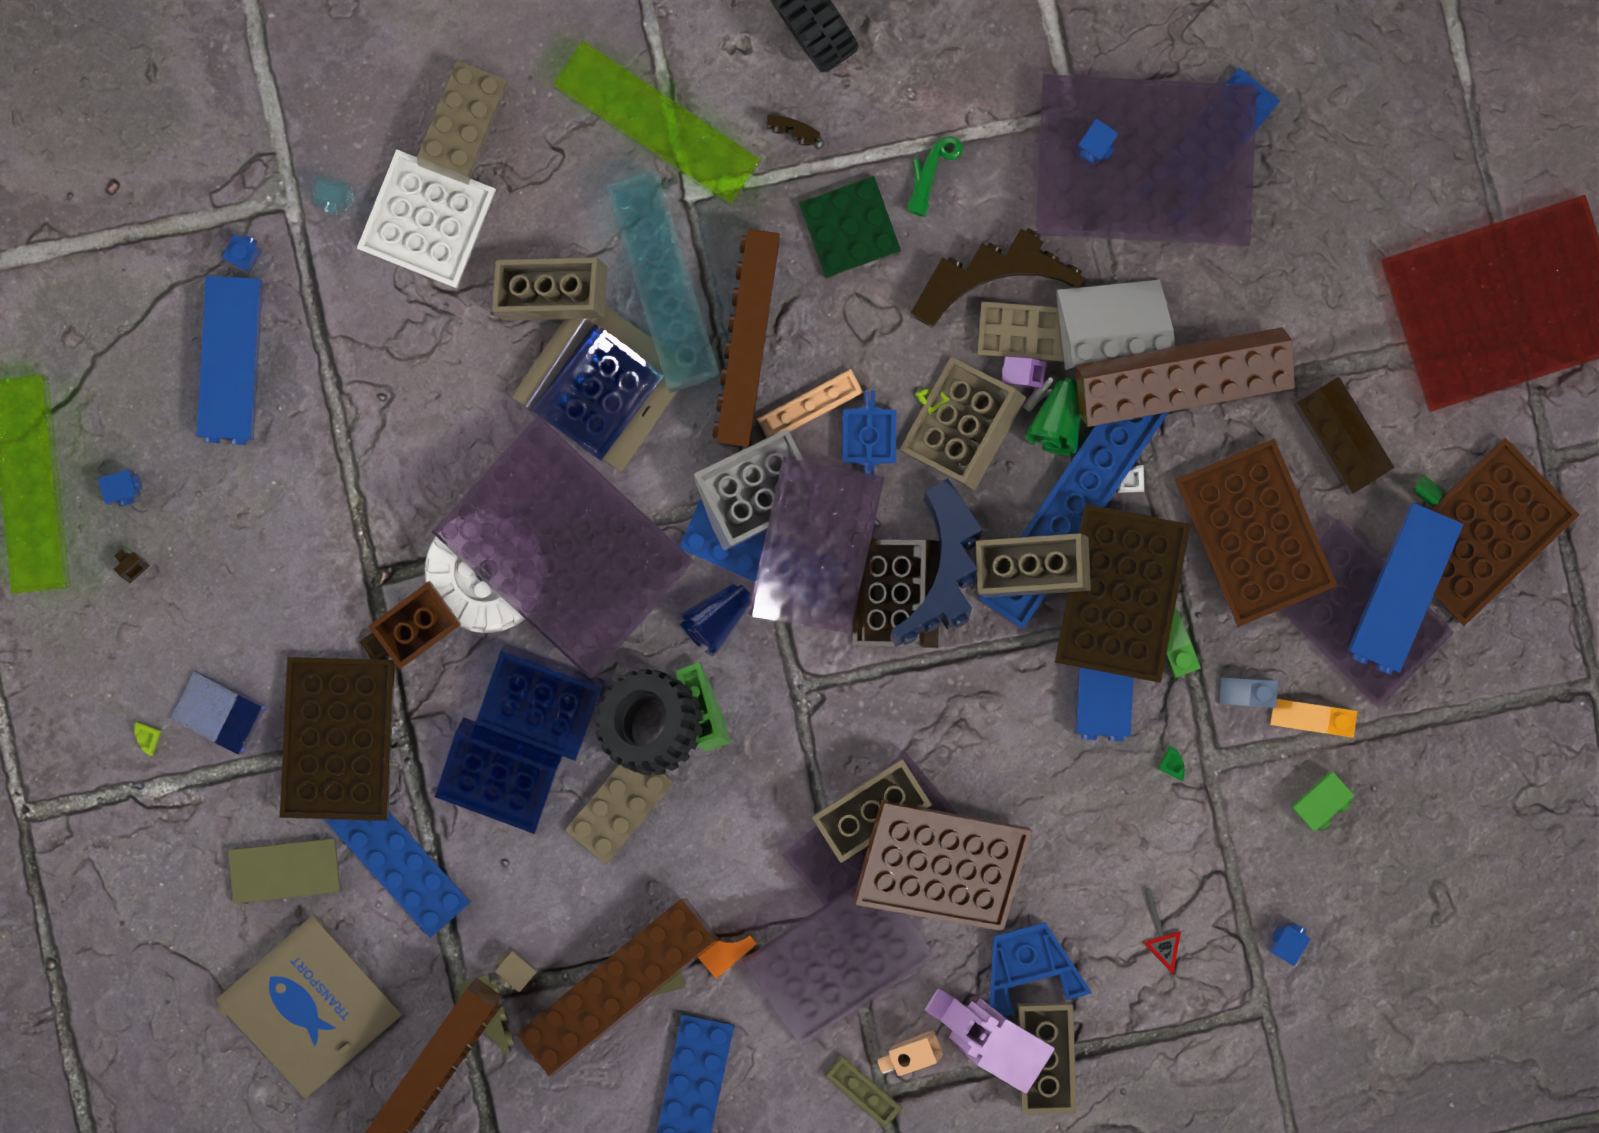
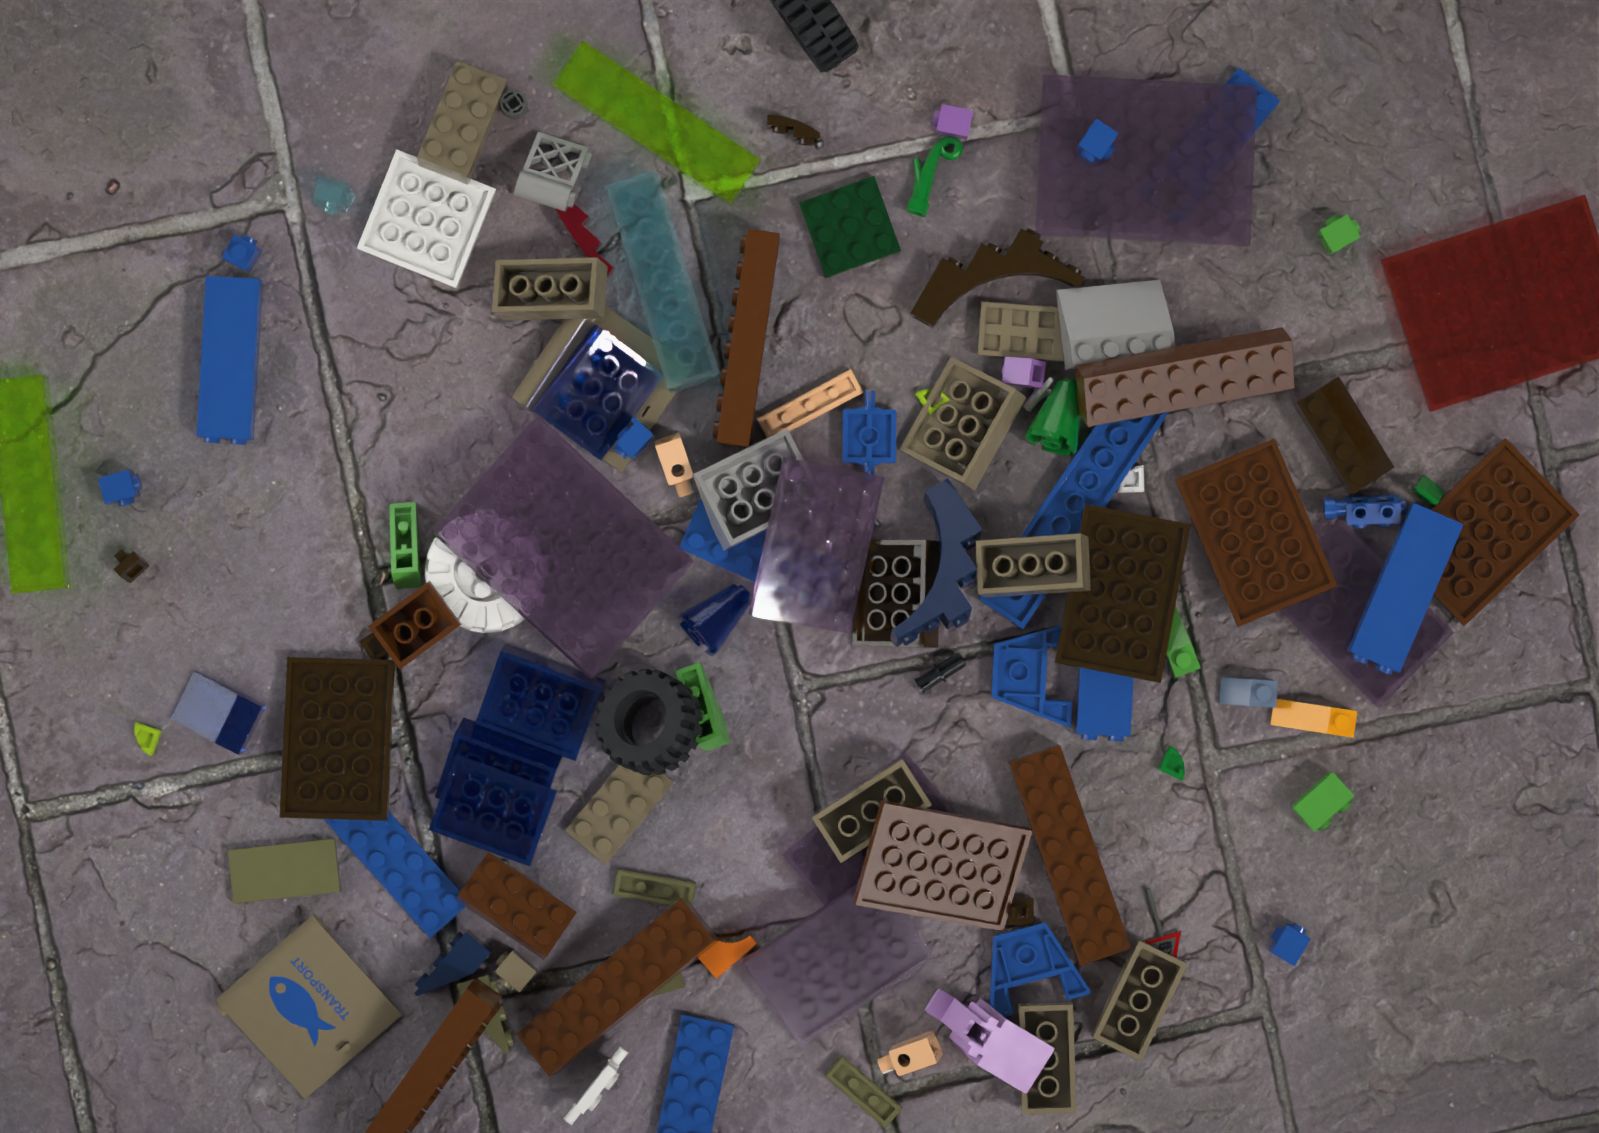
none -> bright green slope [389,502,422,589]
none -> dark blue slope [414,930,493,996]
none -> clear blue slope [429,754,558,867]
none -> reddish brown brick [455,852,577,960]
none -> dark grey wheel [500,90,528,119]
none -> light grey piece [514,132,592,212]
none -> dark red slope [556,204,615,278]
none -> white plate [563,1046,629,1125]
none -> blue brick [613,417,656,460]
none -> olive tile [613,869,696,906]
none -> light nougat torso [654,432,694,497]
none -> black axle [914,653,966,694]
none -> medium lavender brick [932,104,973,140]
none -> blue wing [991,625,1072,728]
none -> dark brown tile [1006,897,1034,925]
none -> reddish brown brick [1008,744,1131,966]
none -> dark tan brick [1090,938,1188,1061]
none -> bright green brick [1316,214,1361,256]
none -> blue brick [1324,493,1406,528]

